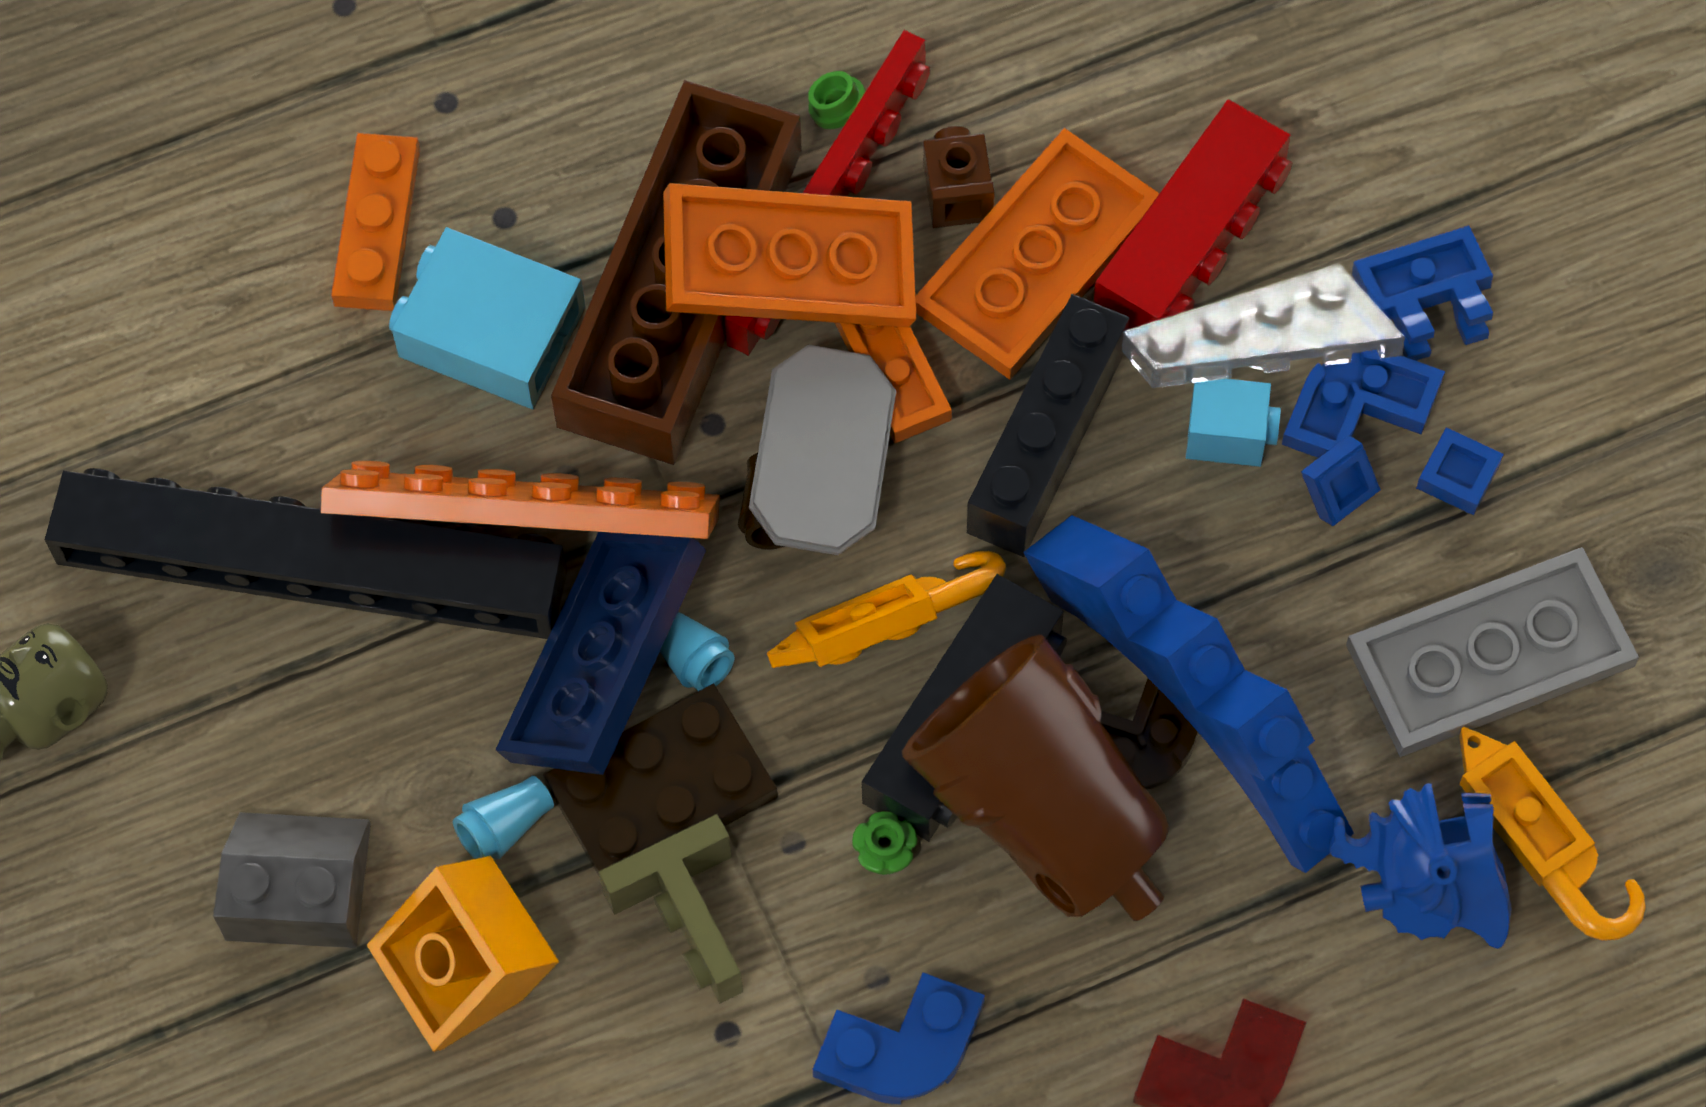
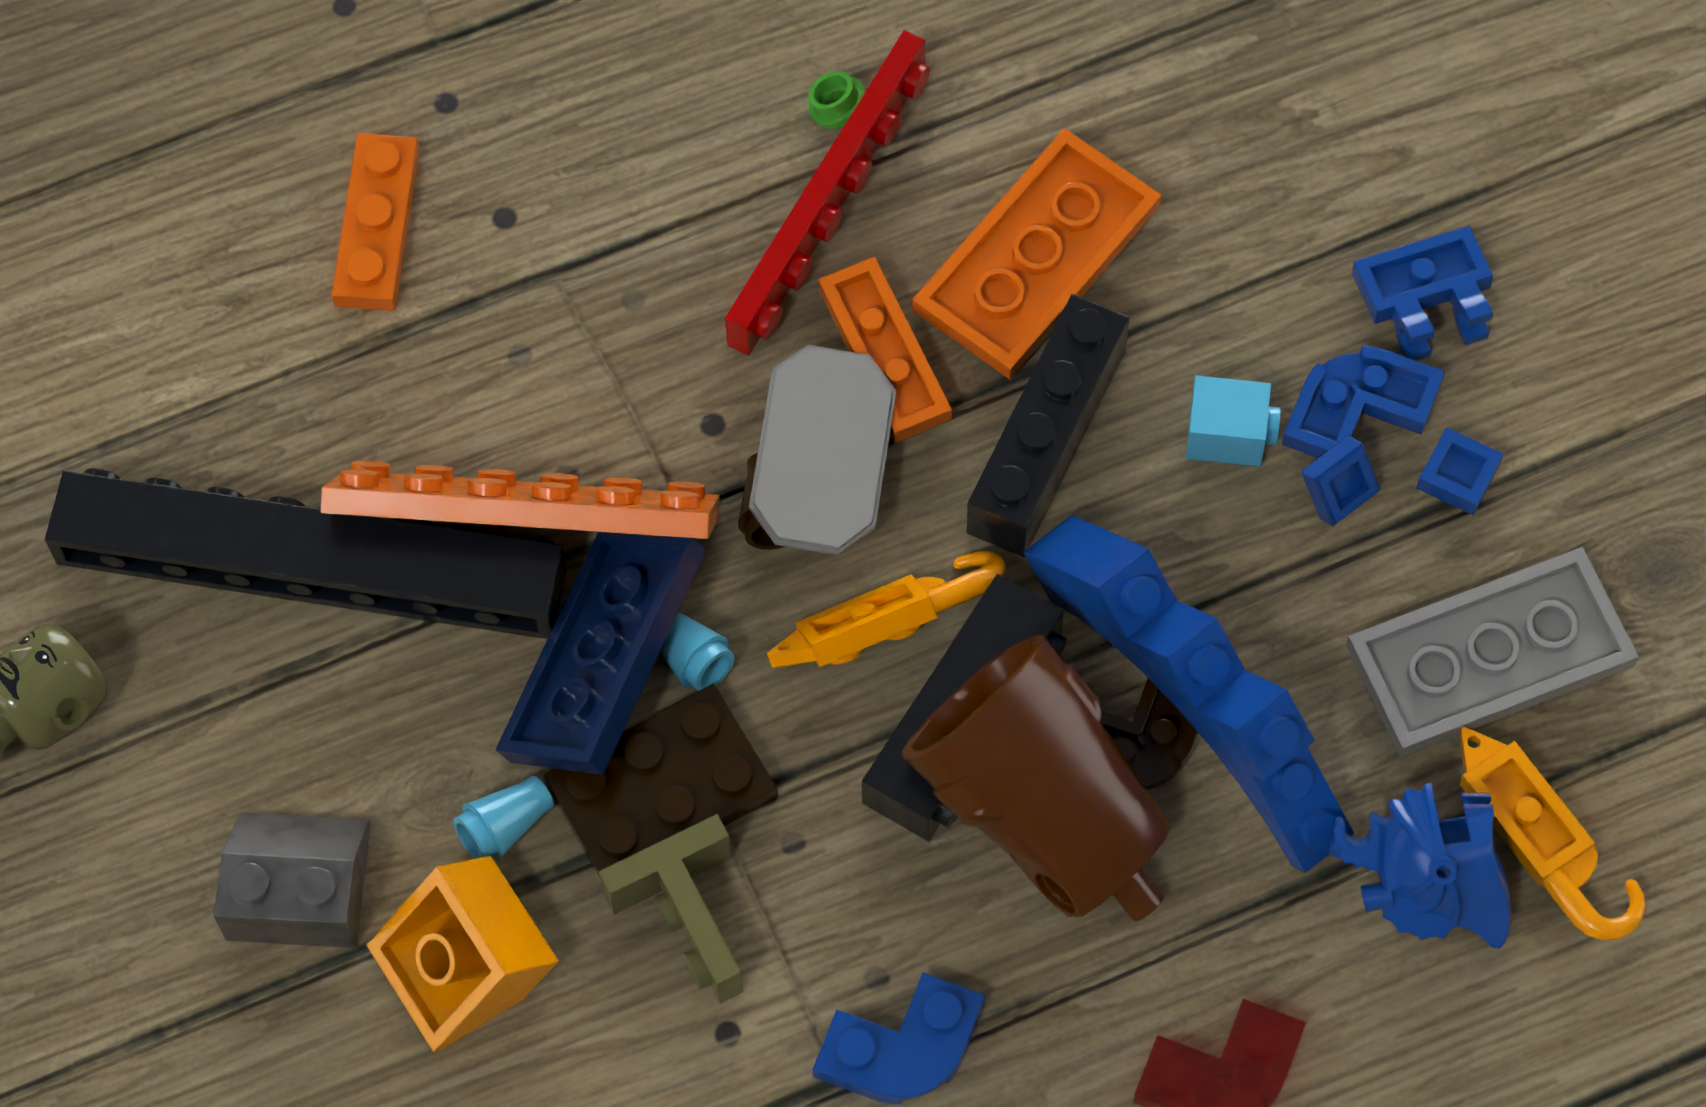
medium azure brick [389,227,586,410] -> none
reddish brown brick [551,80,802,465] -> none
orange plate [663,183,916,327] -> none
bright green plate [852,811,917,875] -> none
reddish brown brick [923,126,995,228] -> none
red brick [1094,99,1292,347] -> none
clear wing [1121,263,1405,388] -> none

